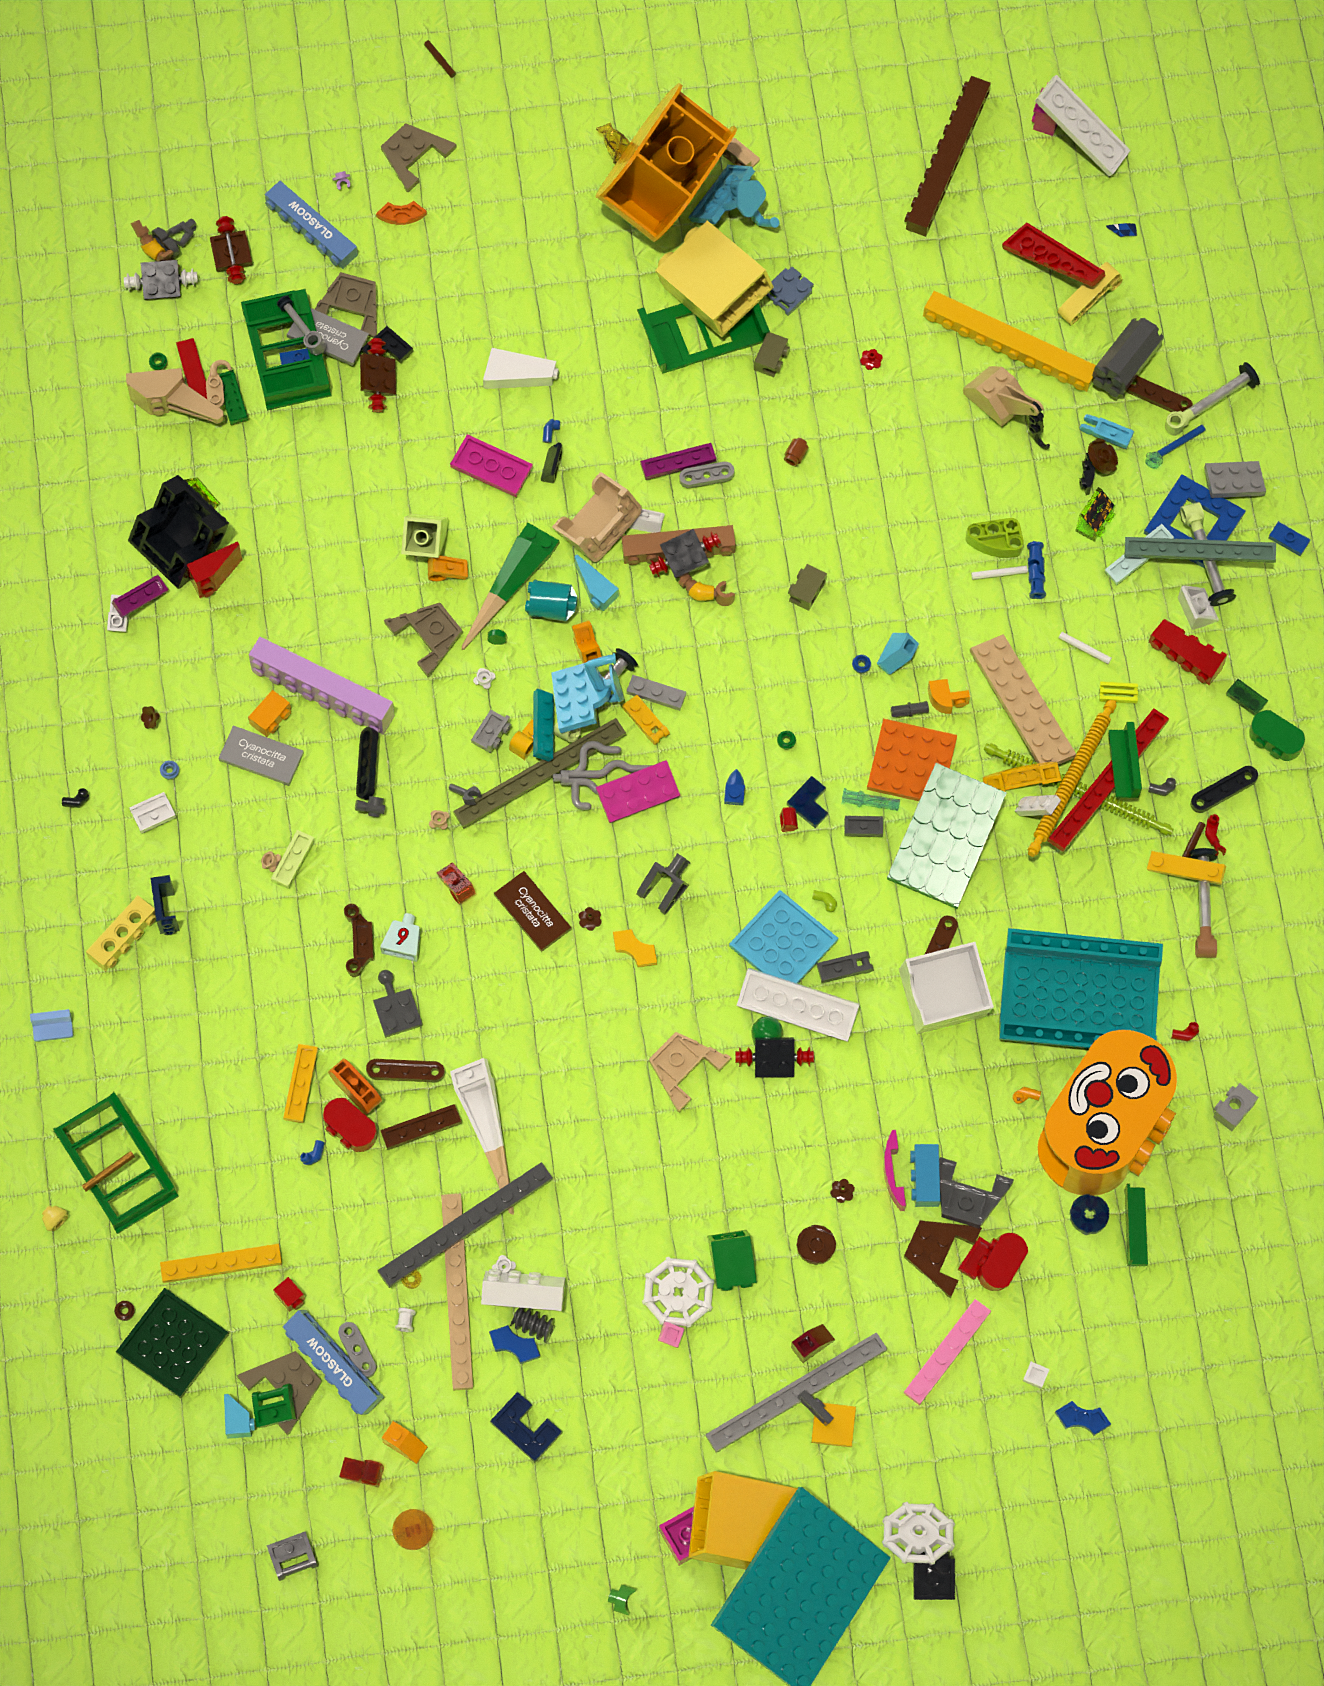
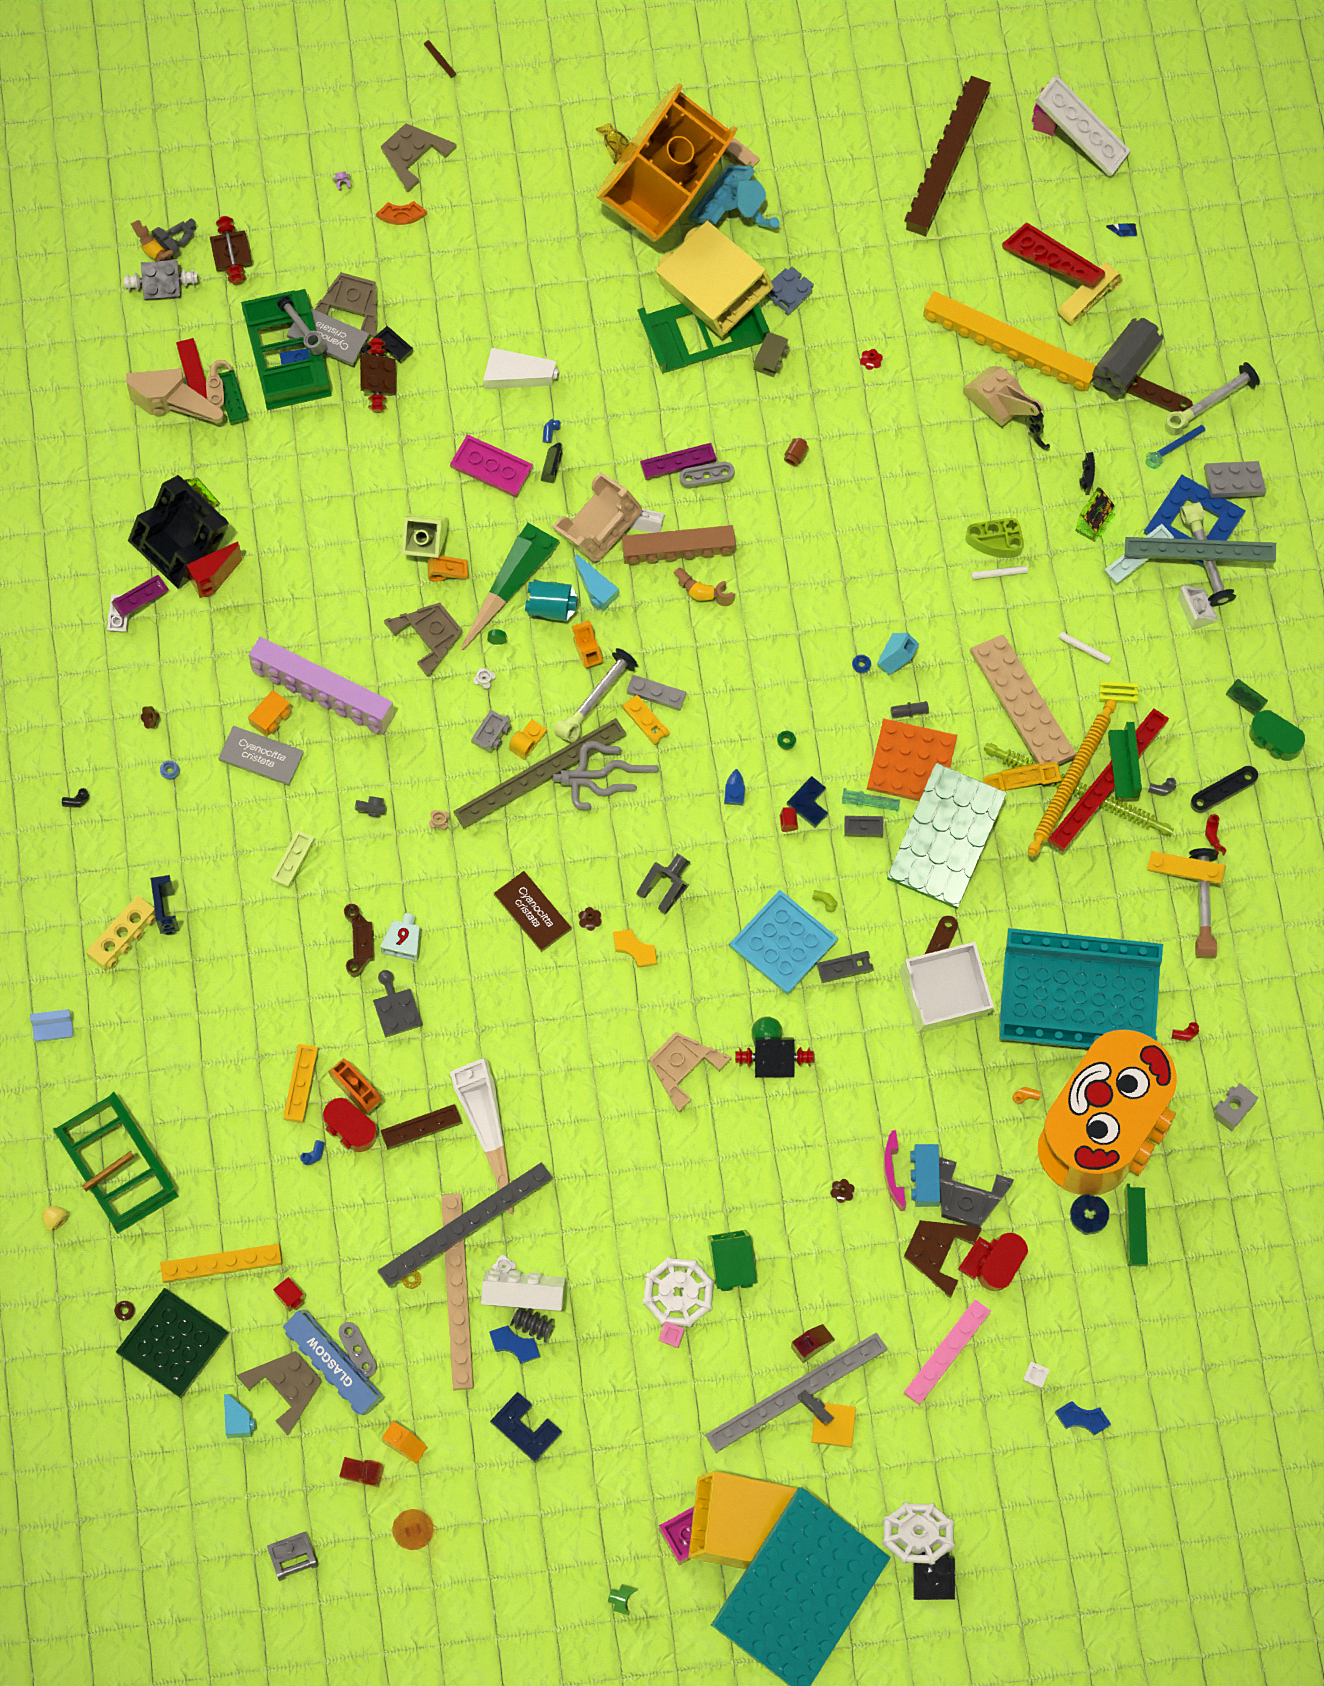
white plate [129,792,176,834] -> none
green plate [149,352,167,370] -> none
green plate [252,1383,296,1428] -> none
tan plate [261,851,281,872] -> none
medium blue brick [265,181,358,269] -> none
black plate [356,727,378,800] -> none
reddish brown plate [366,1059,445,1082] -> none
white bush [395,1308,416,1332] -> none
clear red plate [437,862,476,904] -> none
dark grey bar [449,784,482,805] -> none
teal plate [533,689,553,762] -> none
medium azure plate [551,653,624,733] -> none
dark pink plate [595,760,680,823] -> none
black plate [649,529,721,579] -> none
white plate [736,968,860,1042] -> none
olive brick [788,564,827,611] -> none
reddish brown tile [796,1225,836,1265] -> none
light orange brick [928,679,970,714] -> none
white plate [1015,795,1061,816] -> none
blue piece [1027,541,1046,599] -> none
medium azure hinge [1080,414,1134,449] -> none
reddish brown tile [1088,438,1118,474] -> none
red wedge [1149,619,1228,685] -> none
reddish brown piece [1182,822,1206,858] -> none
blue plate [1268,521,1310,557] -> none

